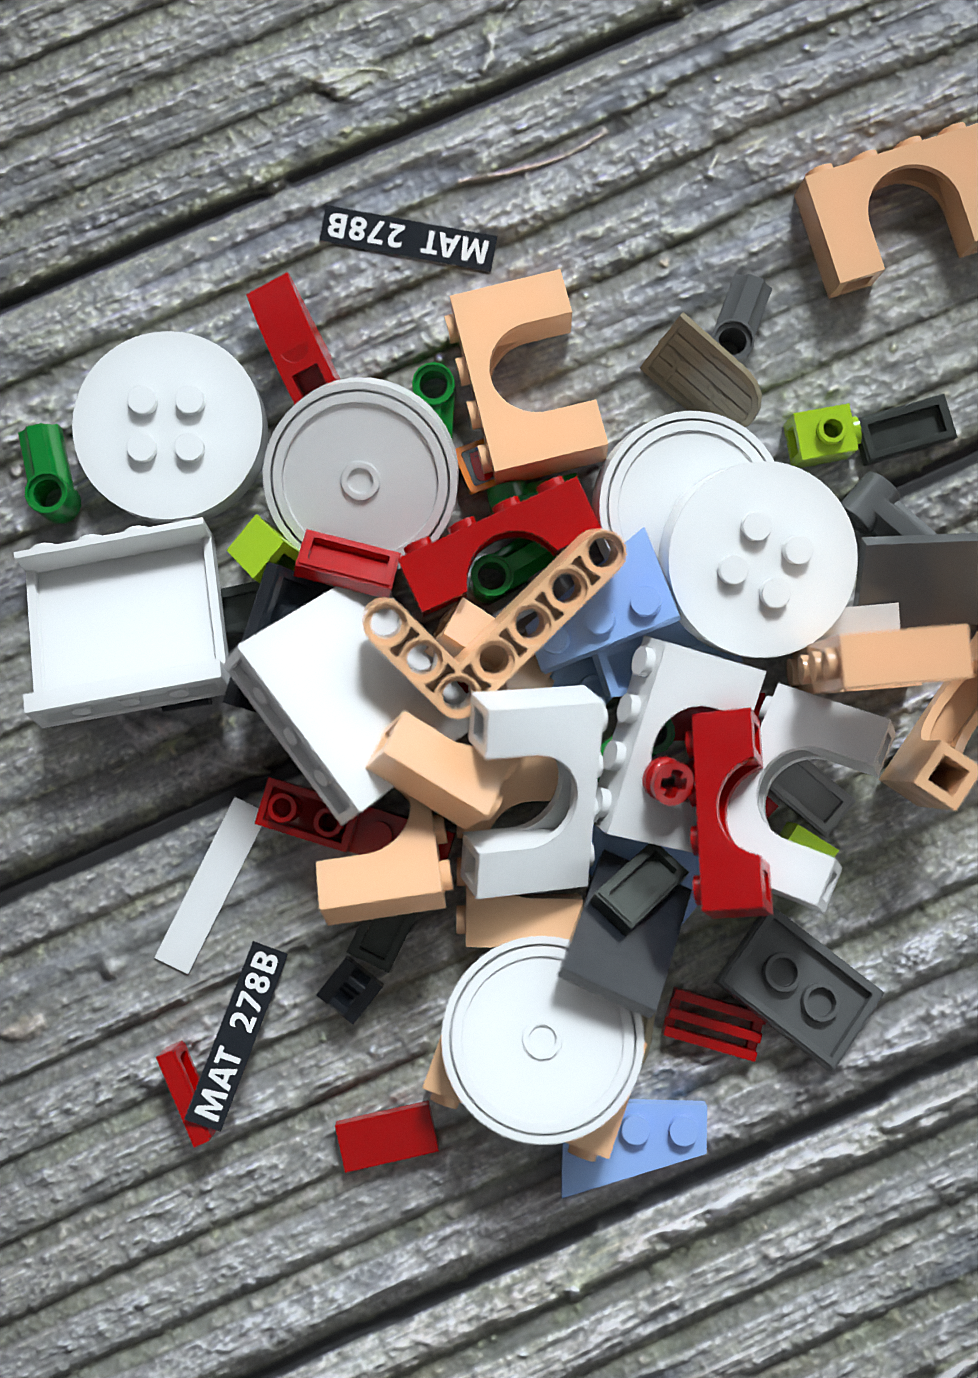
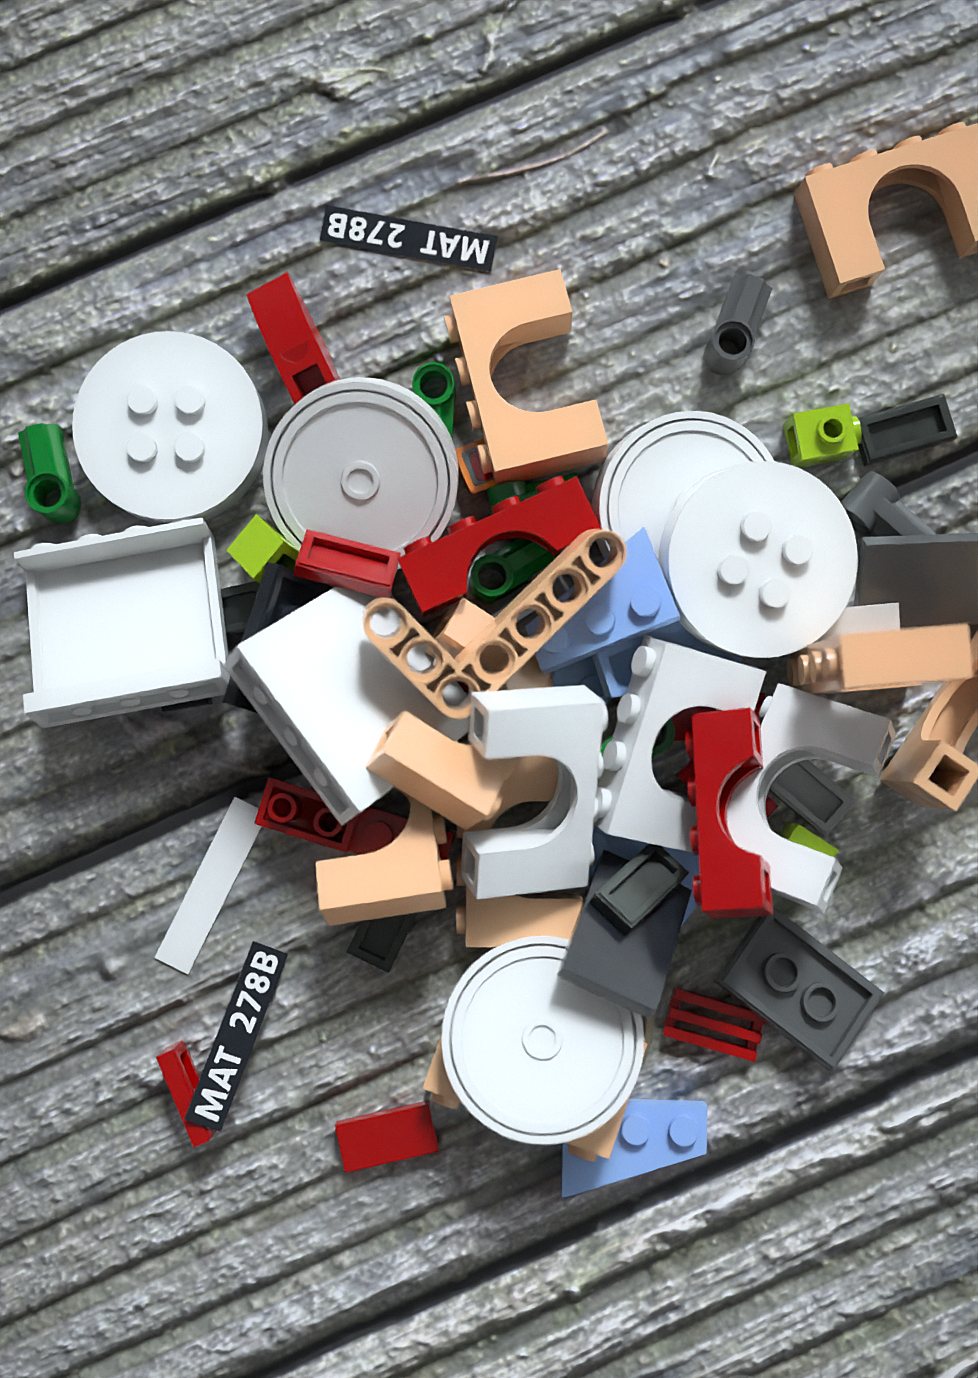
black tile [316,955,384,1025] -> none
dark tan window [640,312,762,428] -> none
red bush [642,756,694,806] -> none

